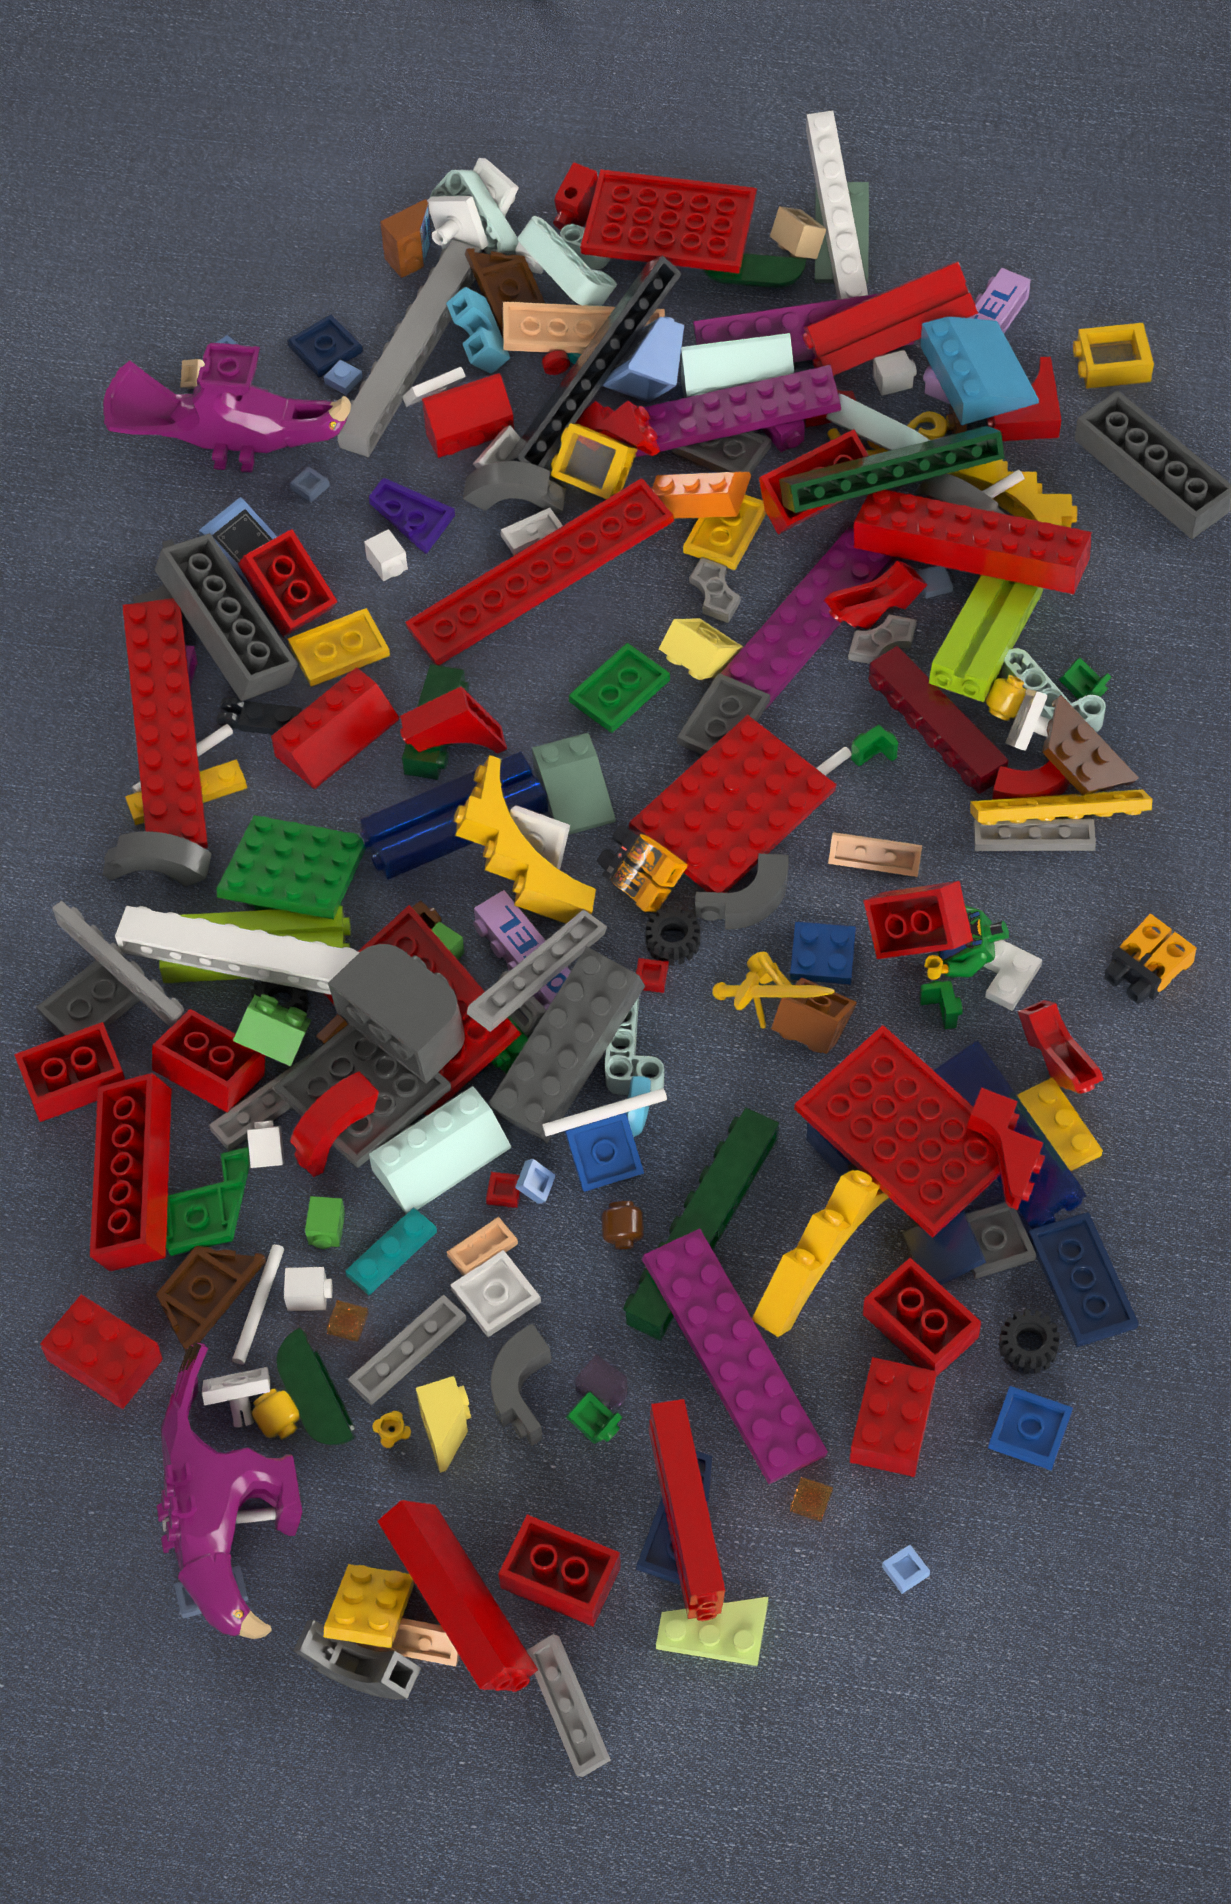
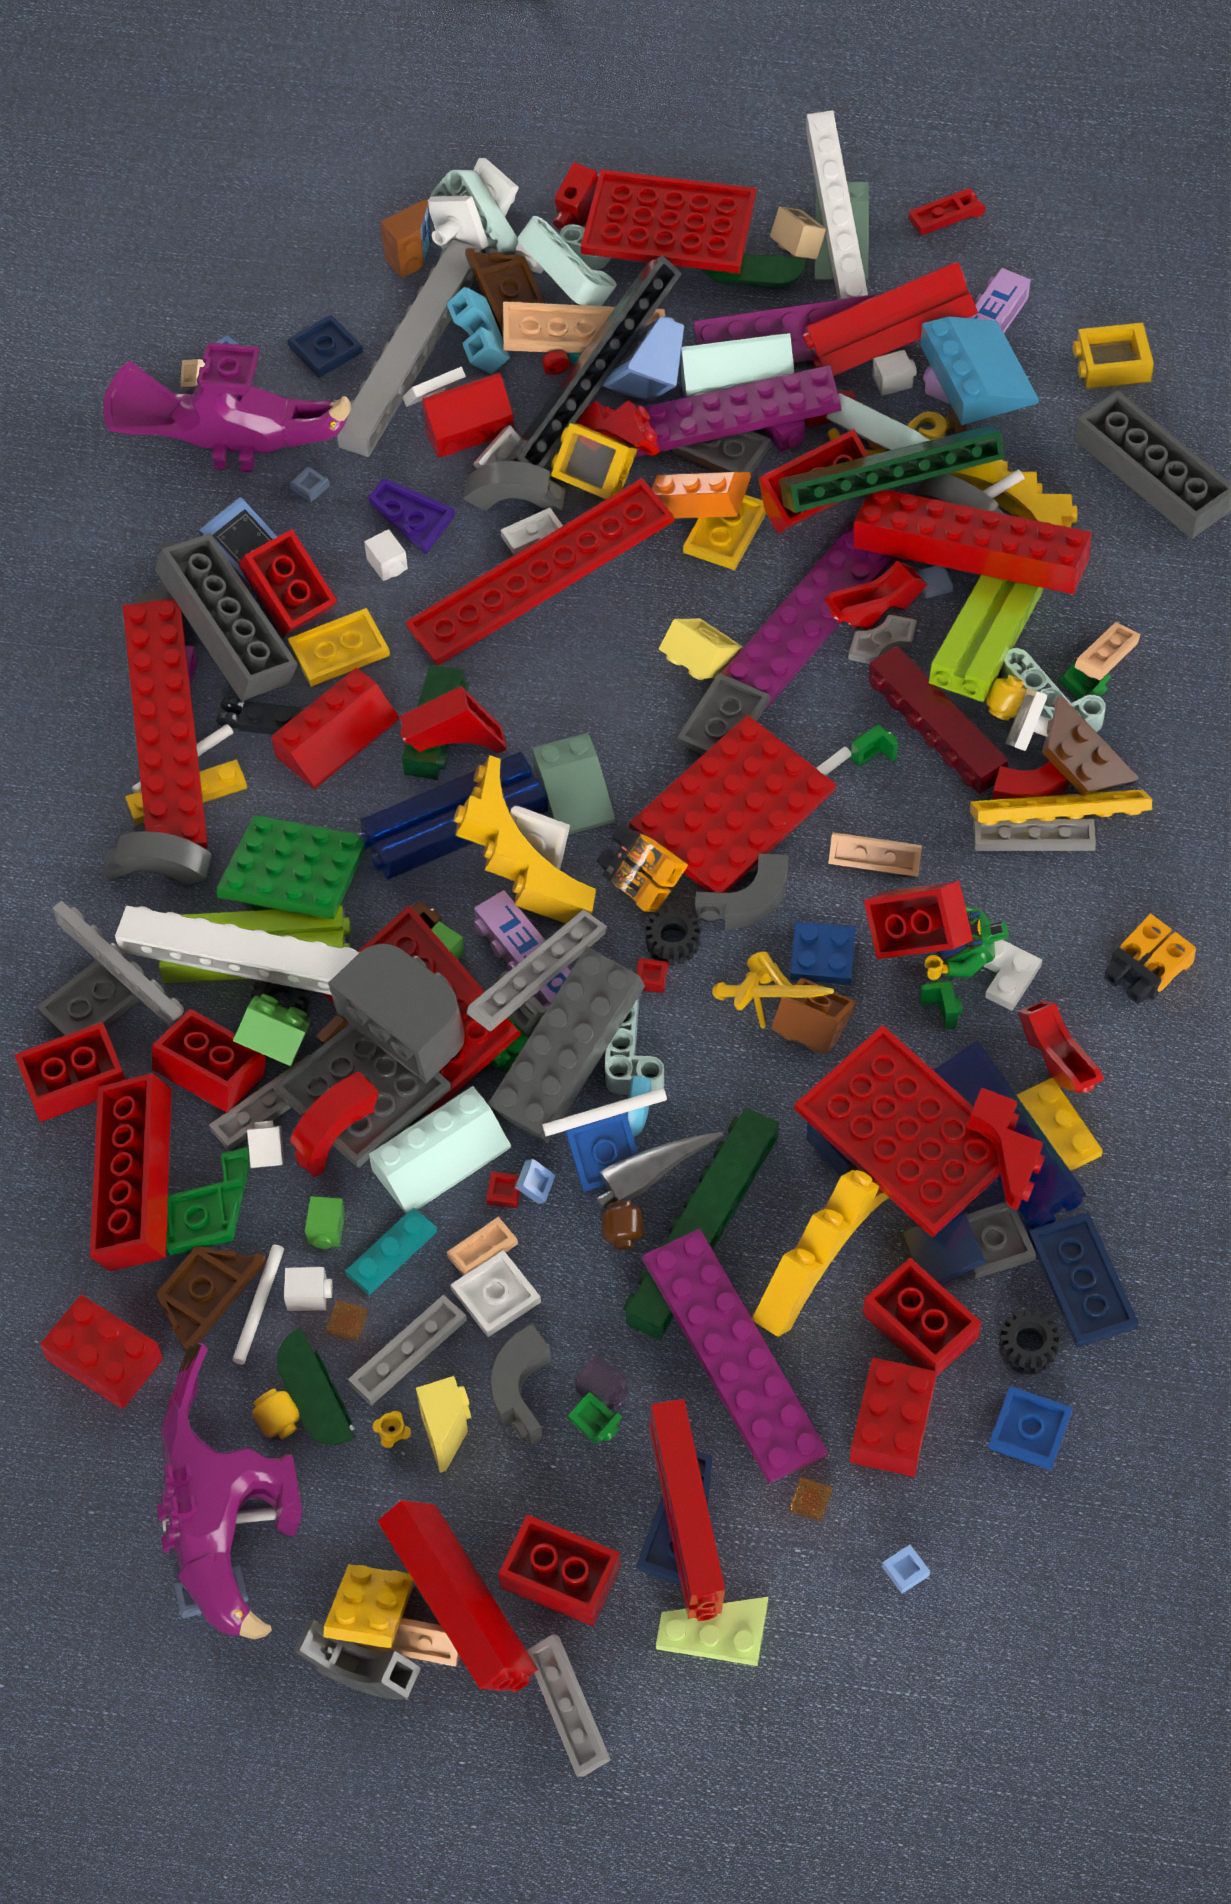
white tile [202,1367,270,1427] -> none
light blue plate [324,360,363,395] -> none
green plate [569,643,670,733] -> none
light grey tile [689,557,741,623] -> none
red arch [986,357,1062,441] -> none
none -> flat silver piece [596,1132,724,1209]
none -> red plate [908,188,986,236]
none -> light nougat plate [1075,622,1141,680]

